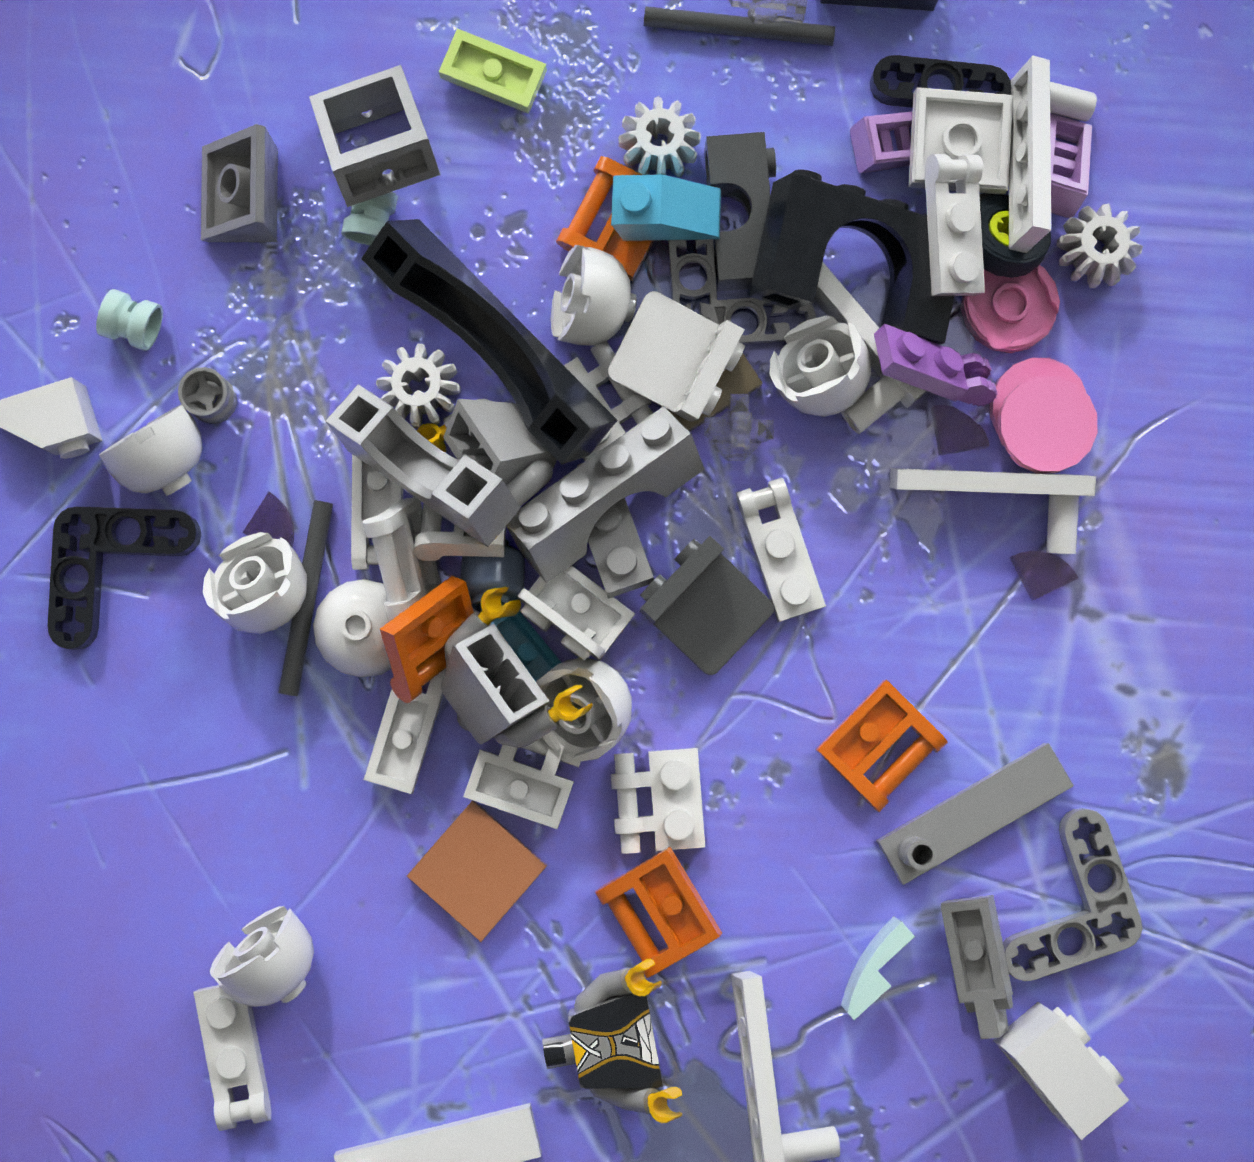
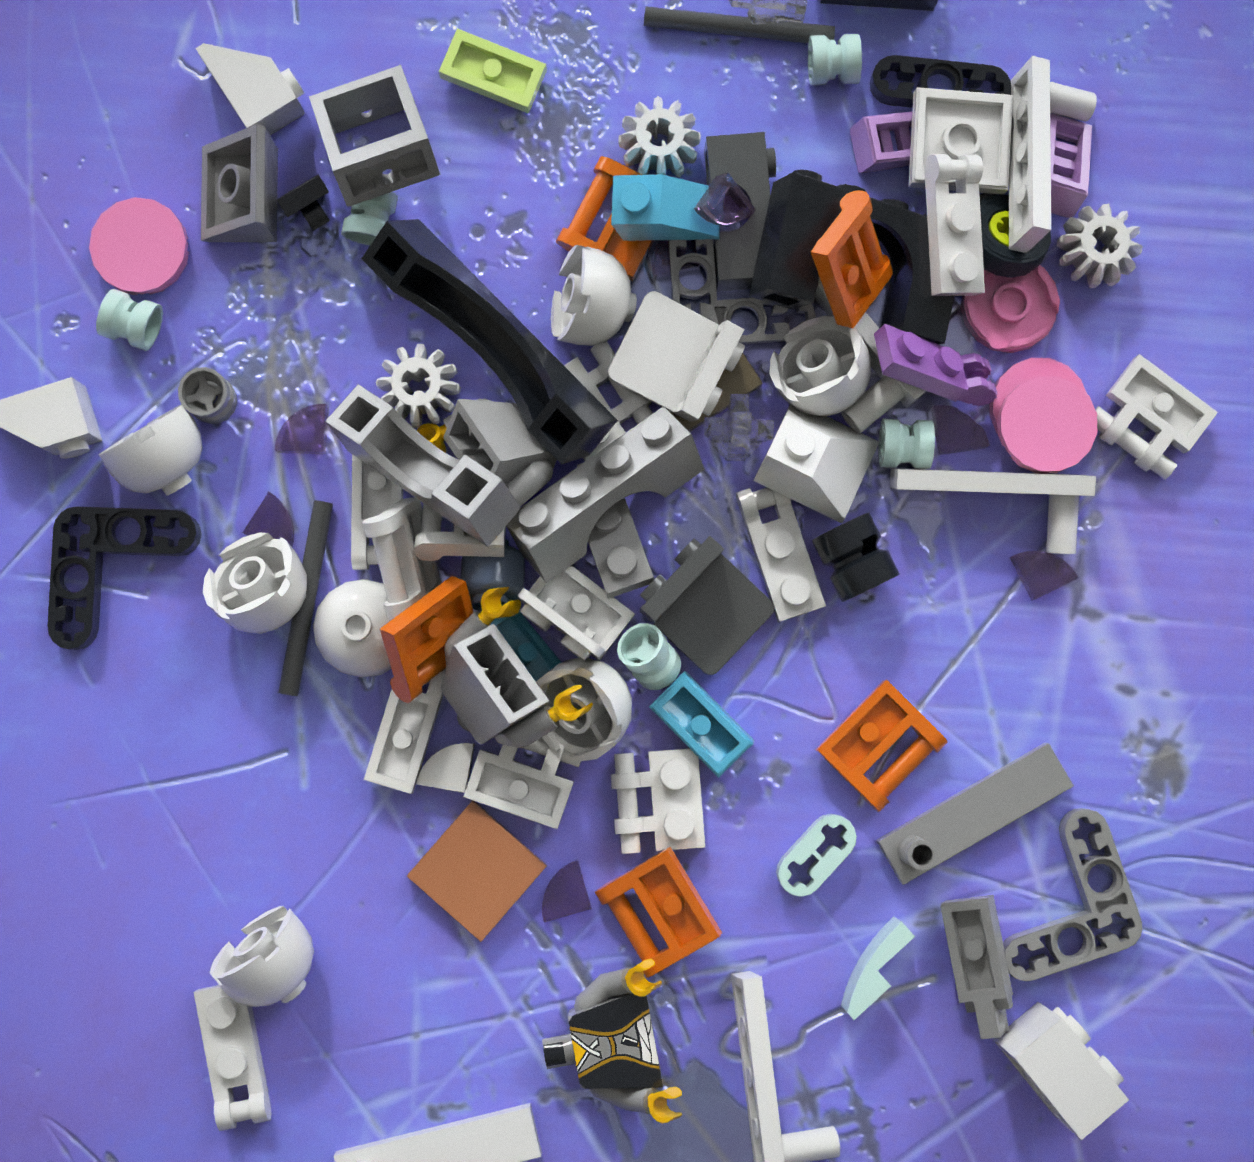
none -> bright pink tile [89,197,189,295]
none -> white slope [195,43,305,136]
none -> clear purple tile [274,404,328,455]
none -> black tile [276,175,330,231]
none -> white tile [416,743,475,793]
none -> clear purple tile [542,860,592,923]
none -> light aqua wheel [617,623,682,690]
none -> medium azure slope [649,671,754,778]
none -> clear purple tile [694,173,756,225]
none -> white slope [753,405,879,523]
none -> light aqua beam [776,814,857,897]
none -> light aqua wheel [808,34,862,86]
none -> orange plate [811,190,893,328]
none -> black wheel [812,513,900,602]
none -> light aqua wheel [878,418,935,469]
none -> white plate [1095,354,1218,480]

